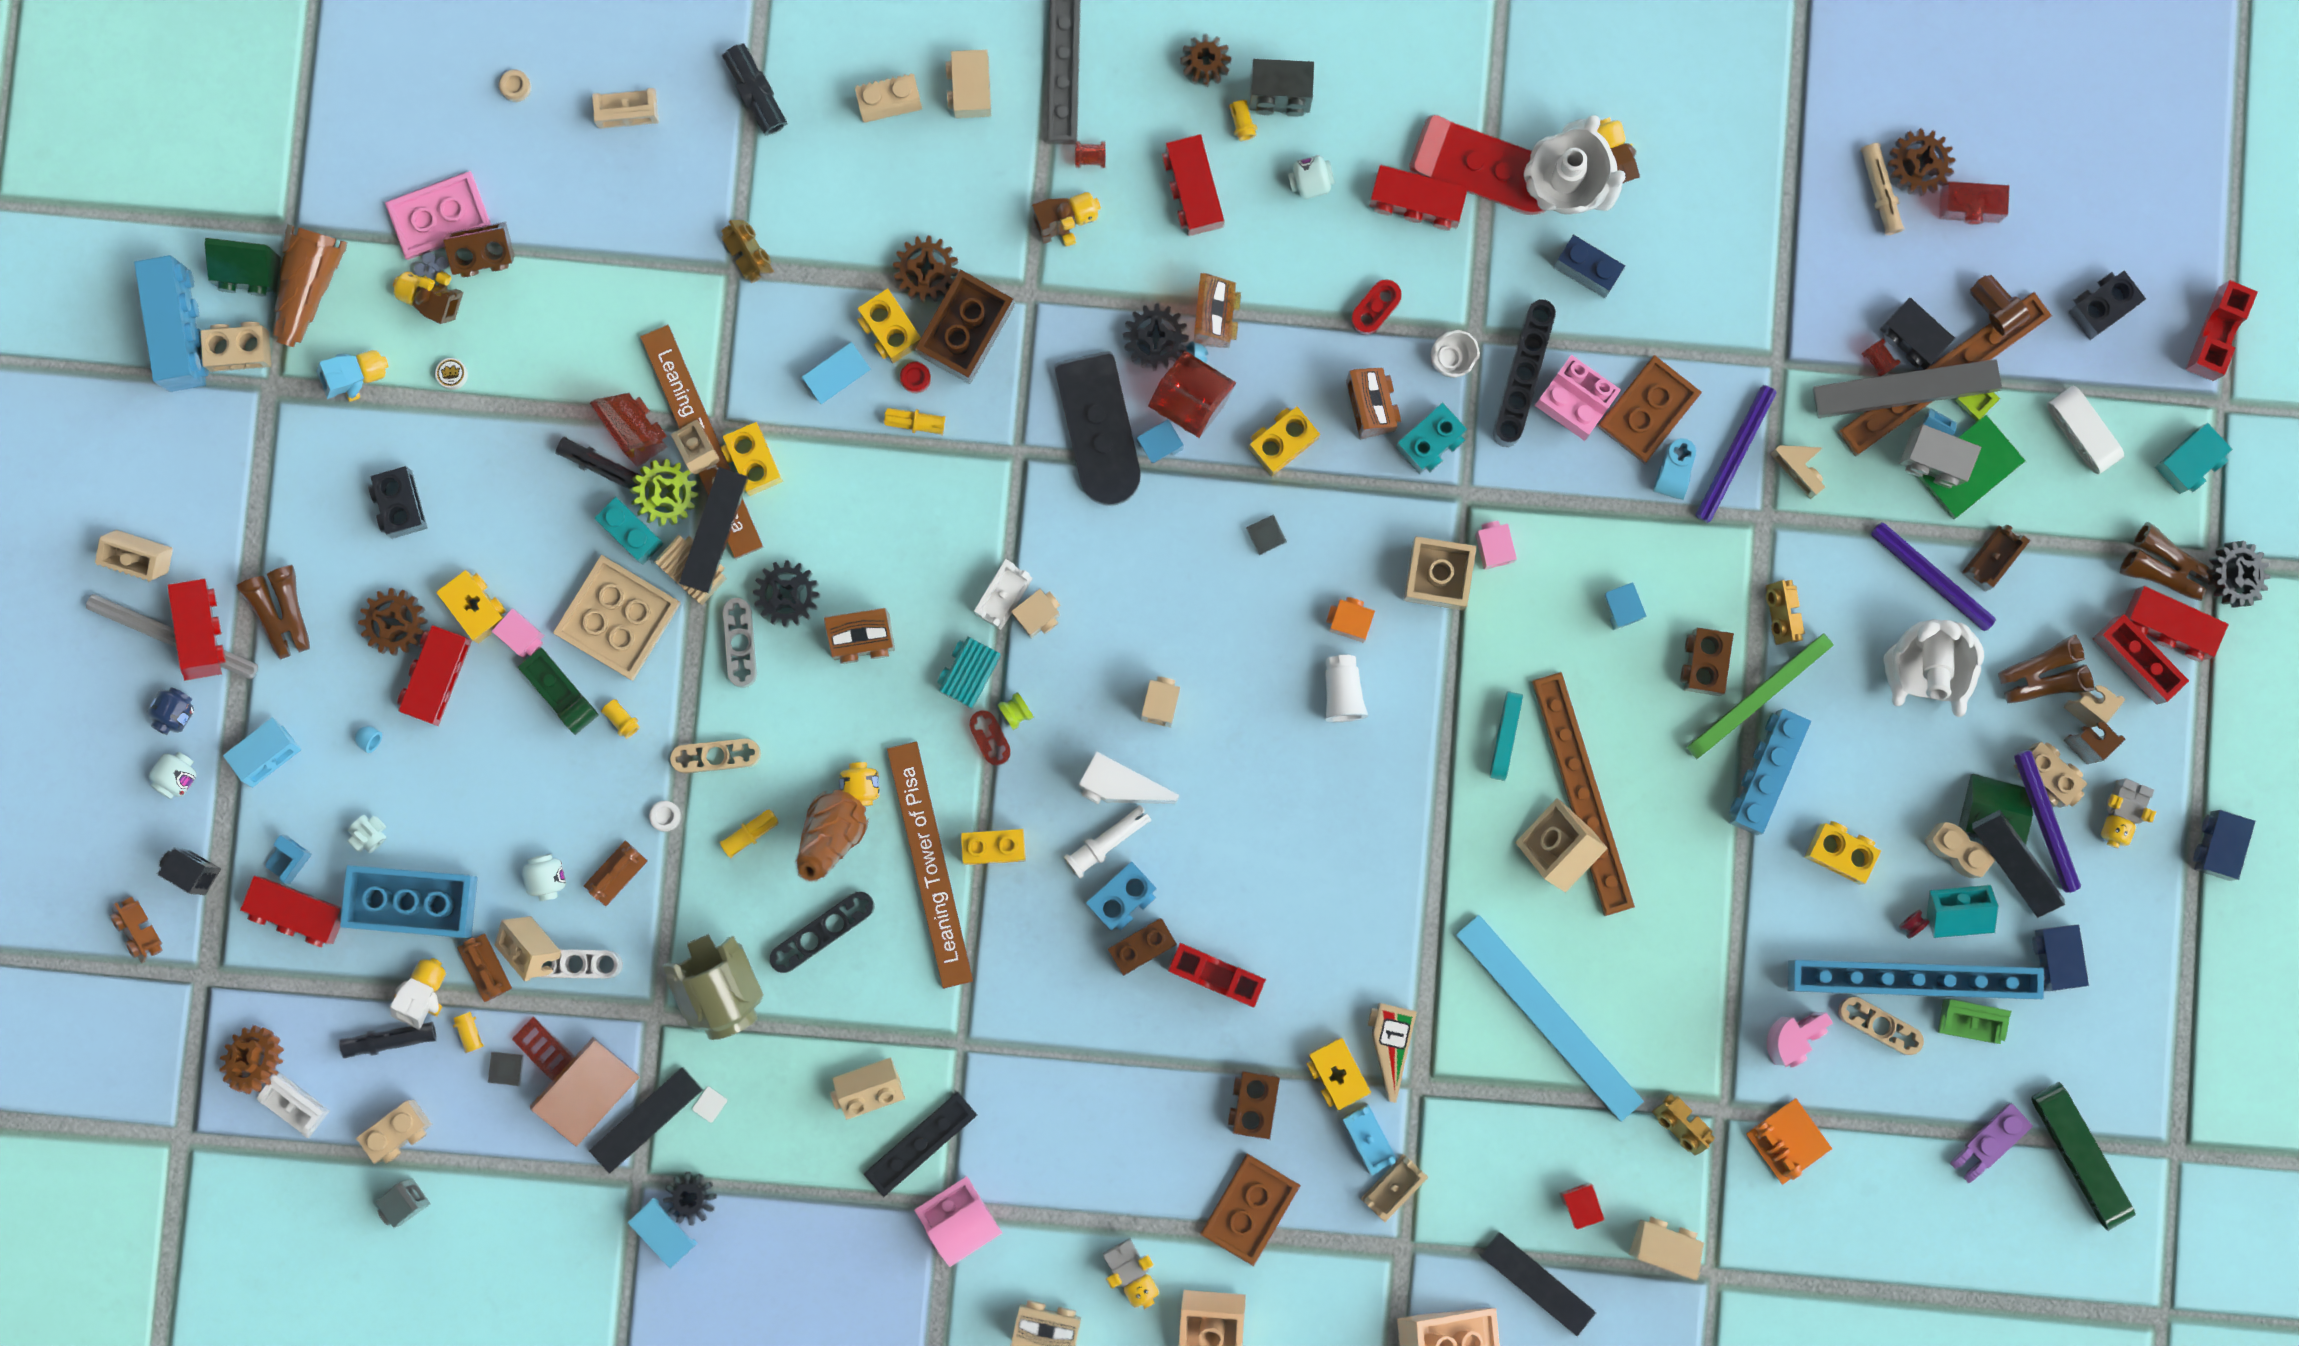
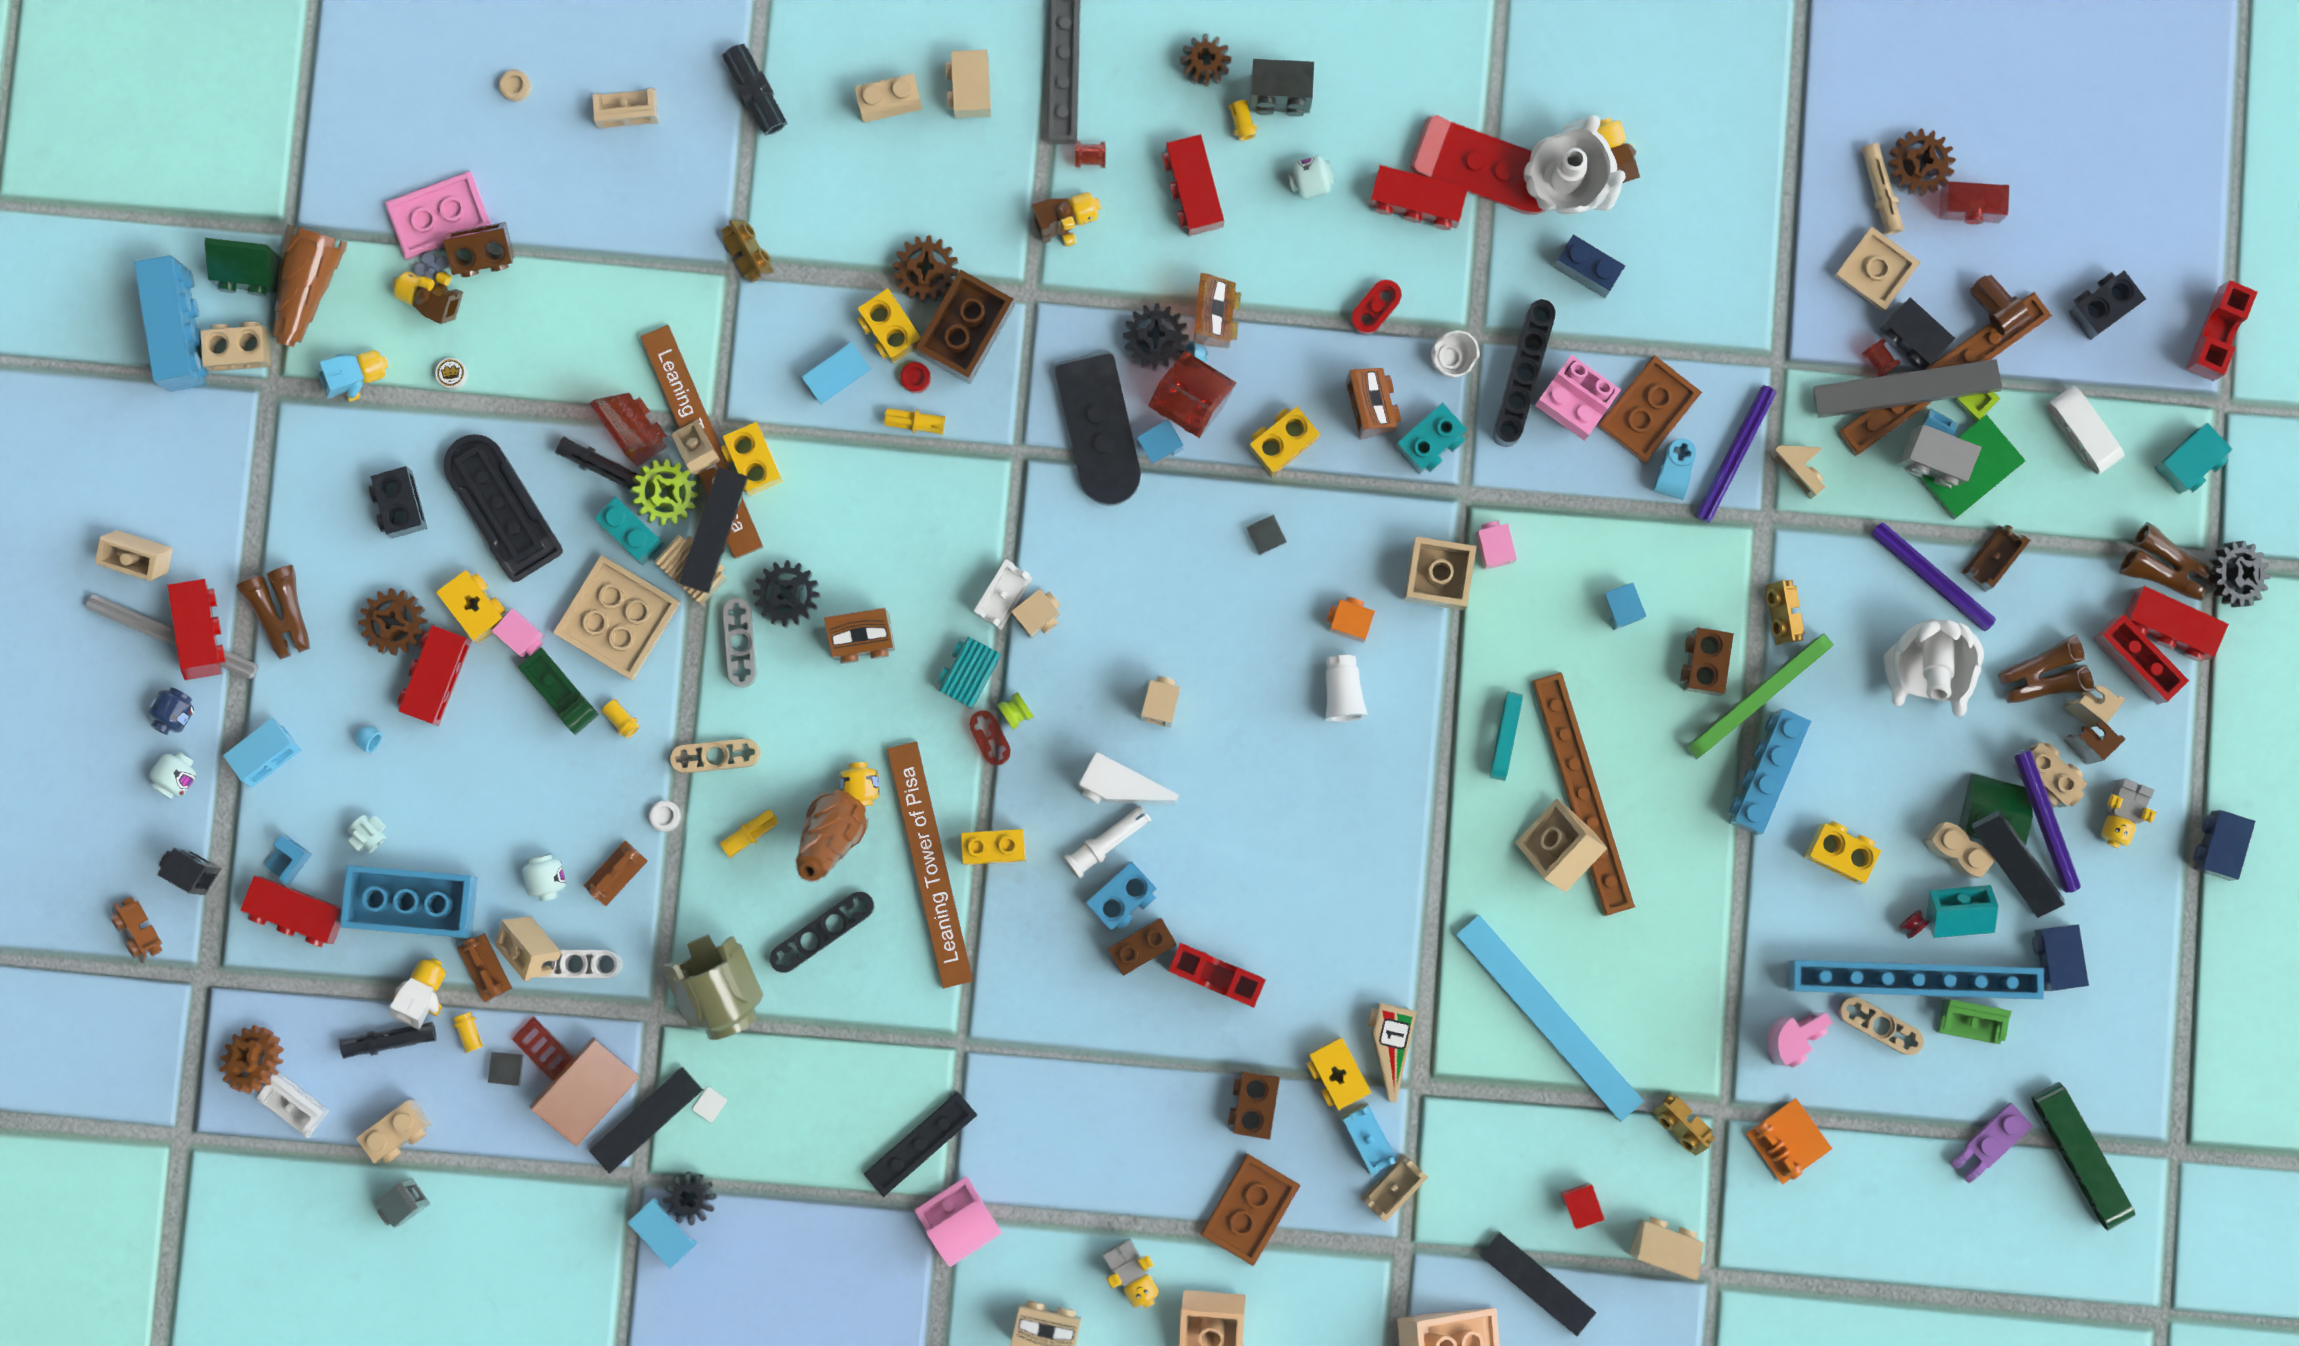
tan brick [830,1057,905,1120] -> none
none -> black piece [444,434,563,582]
none -> tan plate [1834,227,1921,312]

